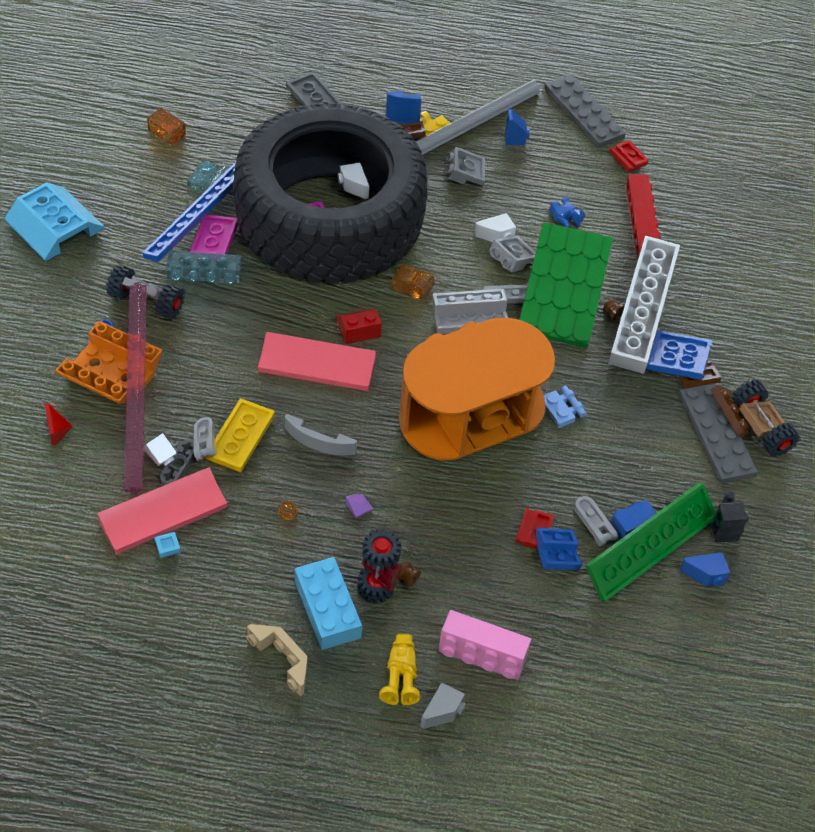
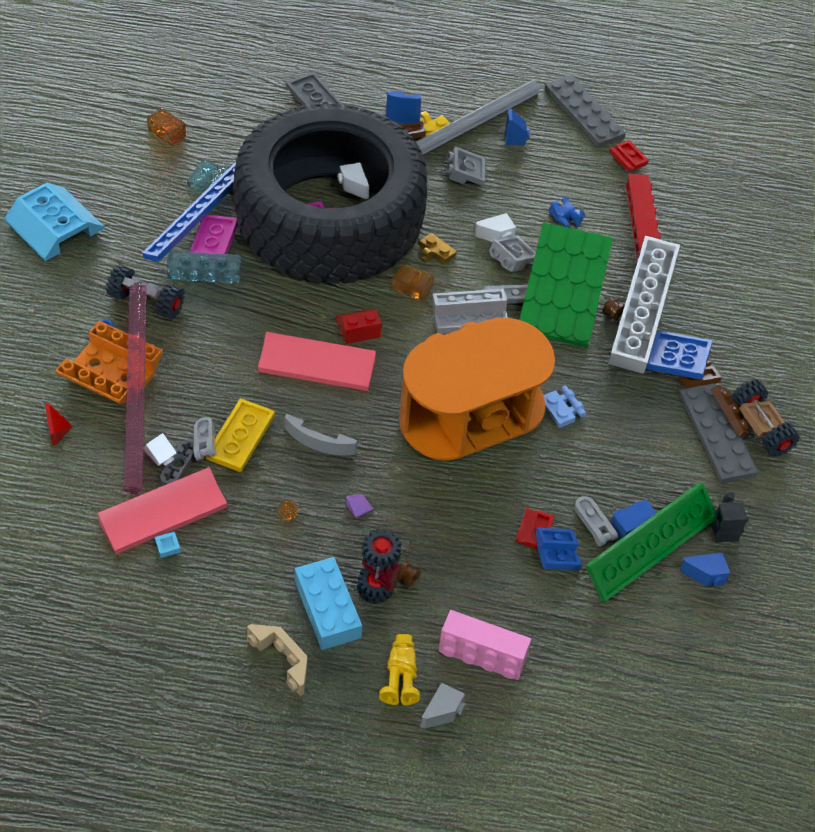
none -> pearl gold plate [419,233,457,264]

